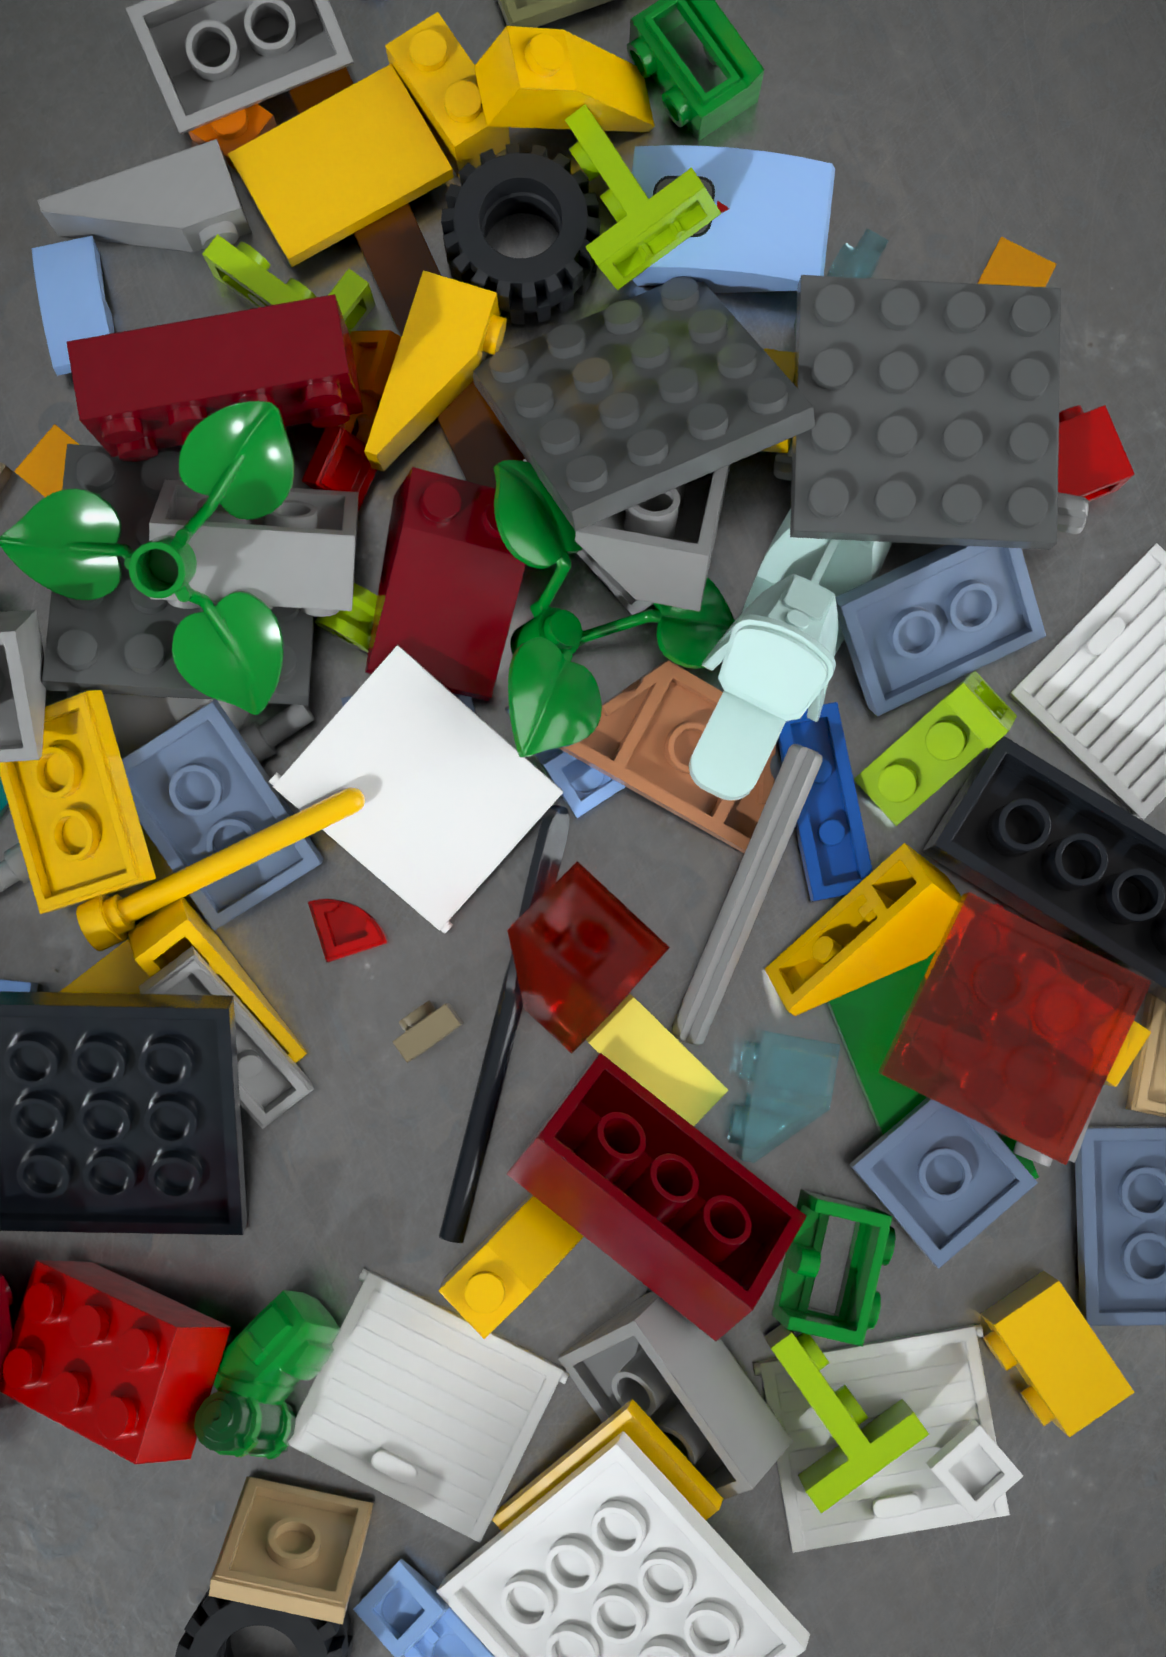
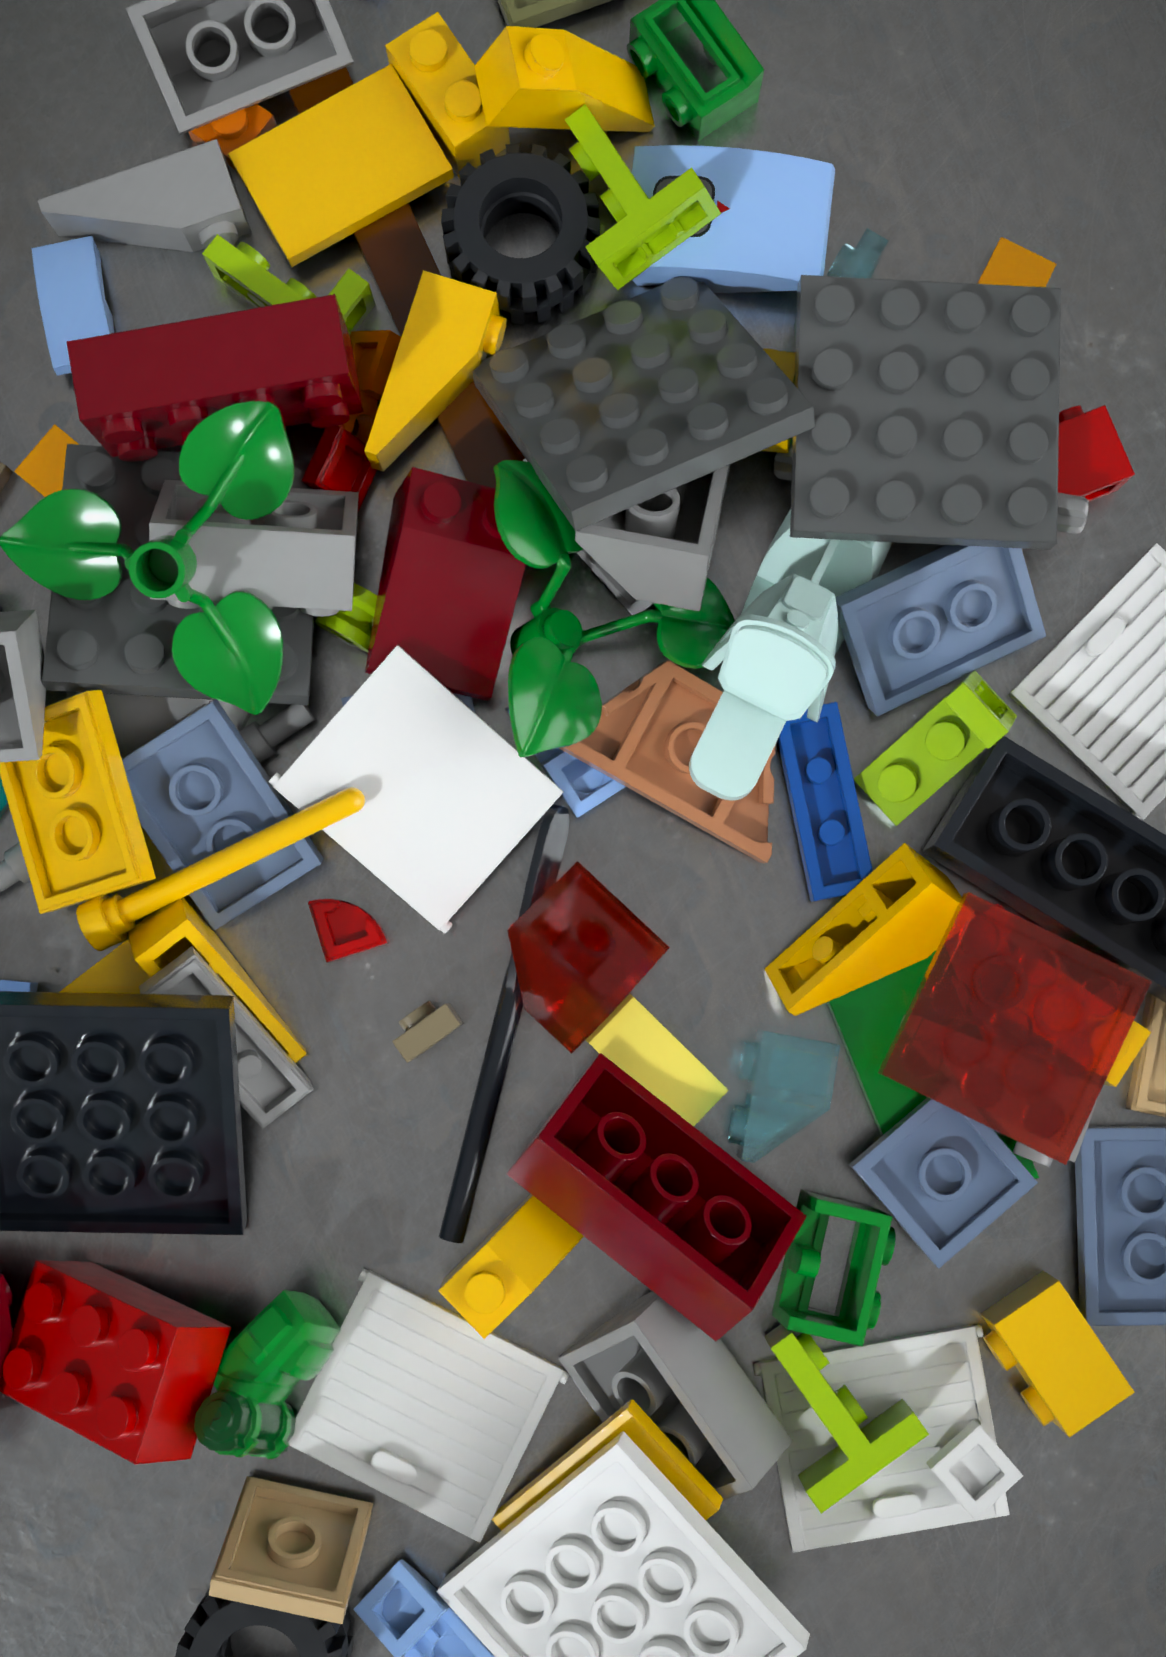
light grey axle [672,744,822,1045] -> none

